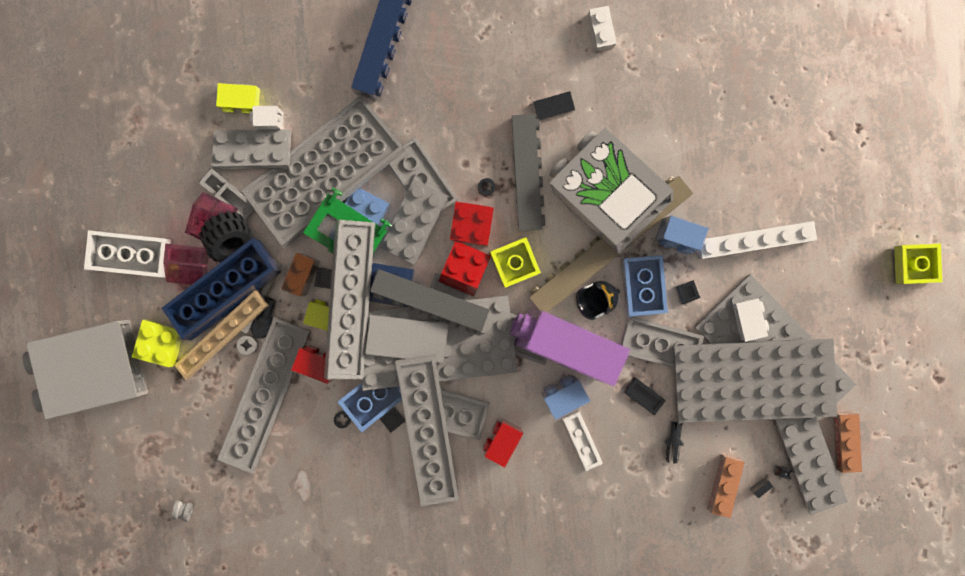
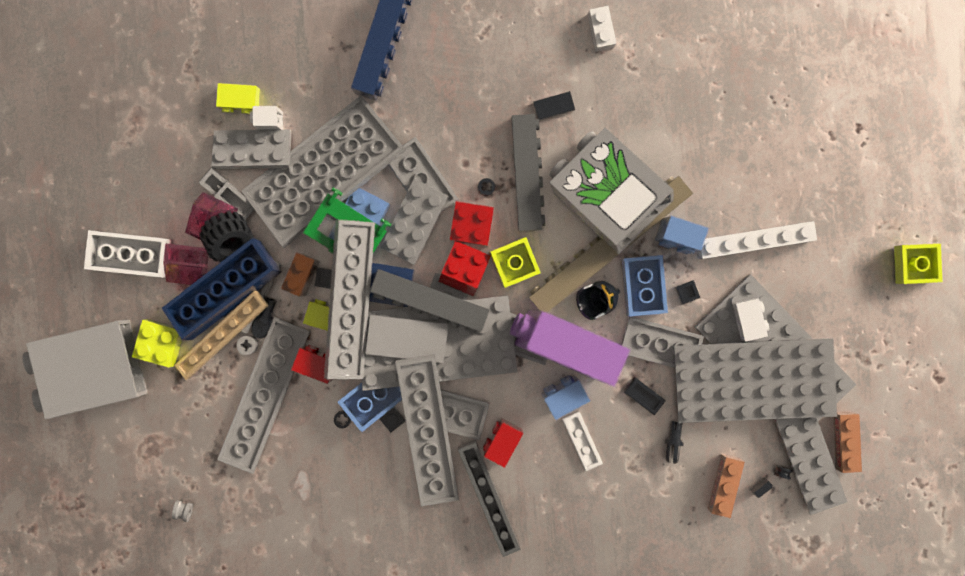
none -> dark grey brick [458,439,521,557]

